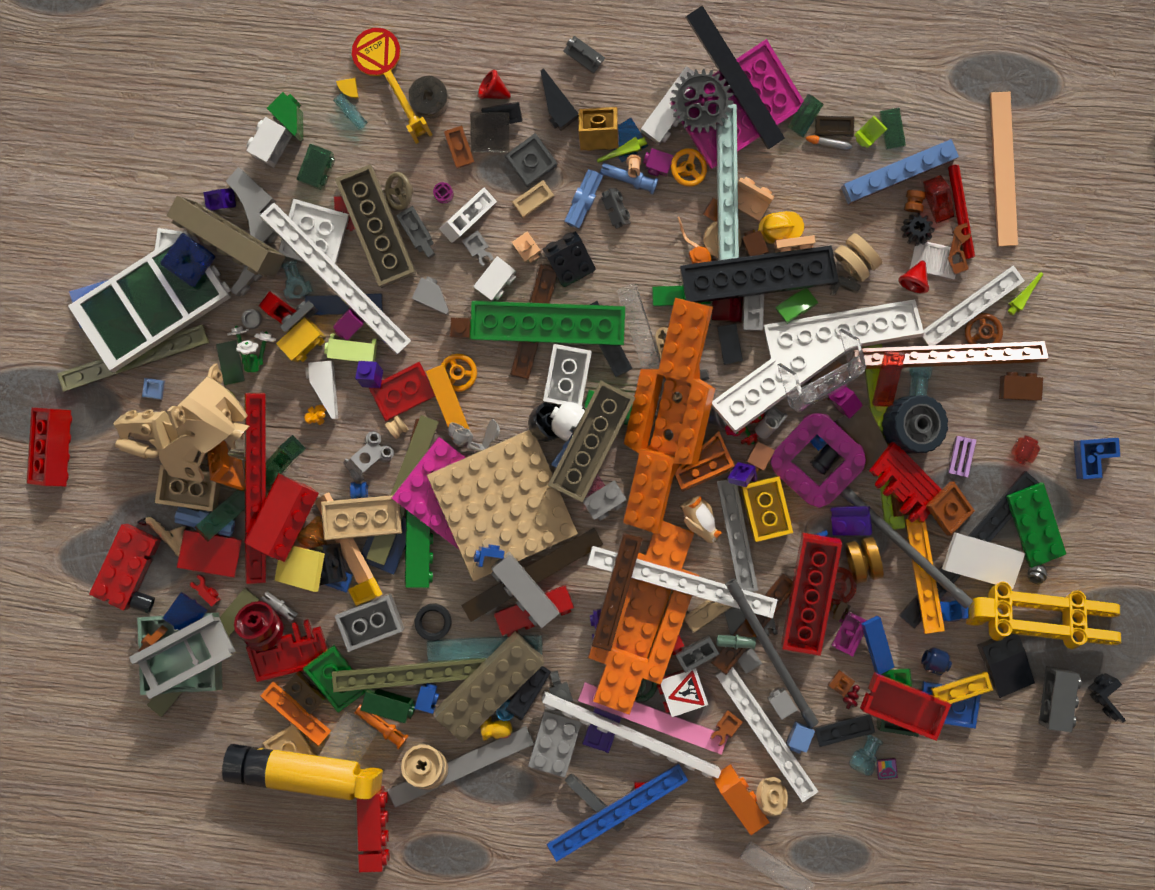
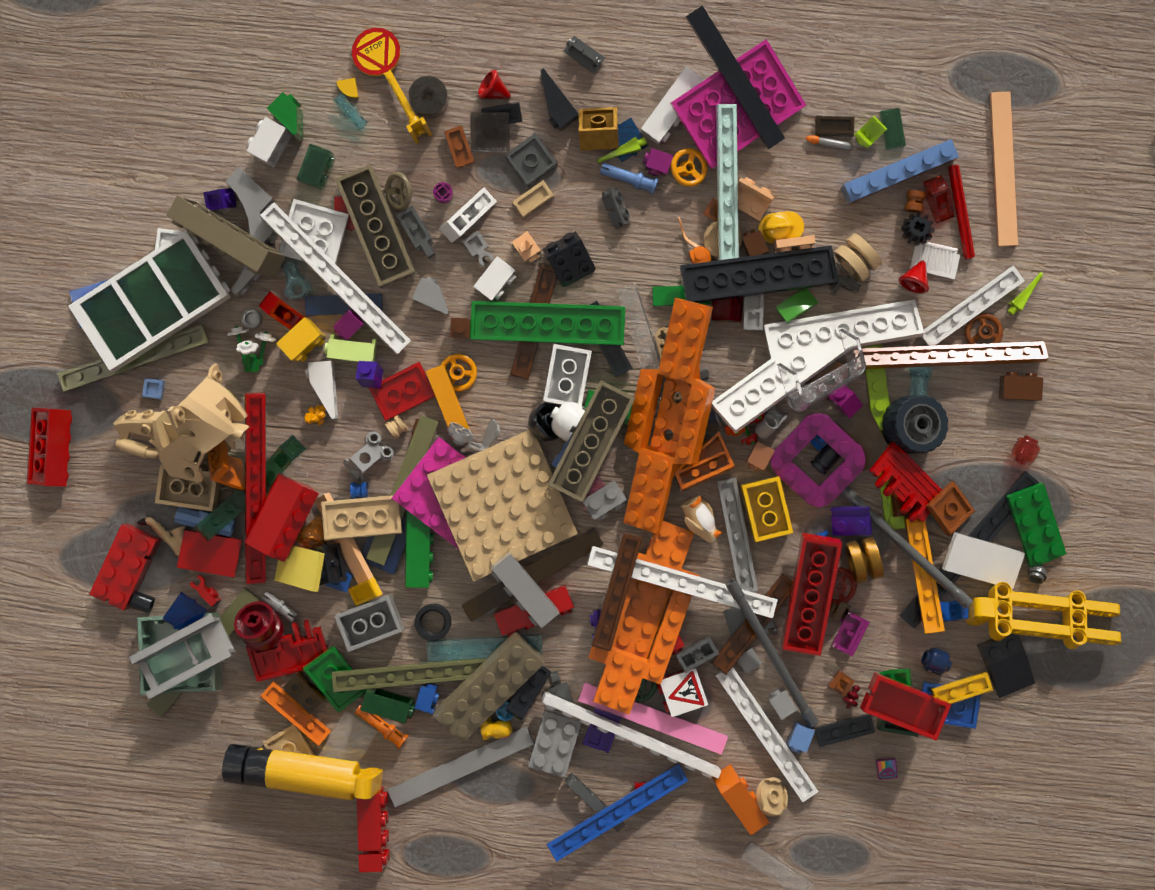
dark orange plate [138,625,168,651] -> none
clear blue brick [160,233,216,287] -> none
dark green sticker [216,340,245,385] -> none
dark grey plate [280,300,319,334] -> none
tan wheel [401,744,449,790] -> none
blue bracket [474,544,505,567] -> none
medium blue piece [564,169,603,229] -> none
light nougat pin [626,154,641,178] -> none
dark grey gear [670,69,734,134] -> none
tan tile [684,600,731,633] -> none
dark orange plate [710,710,743,746] -> none
sand green axle [716,634,756,650] -> none
black tile [717,324,743,365] -> none
dark purple bracket [728,462,757,487] -> none
clear green tile [788,94,824,137] -> none
clear light blue connector [849,735,883,776] -> none
blue tile [861,616,895,675] -> none
clear red tile [872,351,905,407] -> none
dark orange piece [947,223,971,275] -> none
lavender tile [948,436,976,477] -> none
dark grey brick [1039,666,1081,733] -> none
blue brick [1074,438,1120,479] -> none
black bracket [1088,673,1126,723] -> none

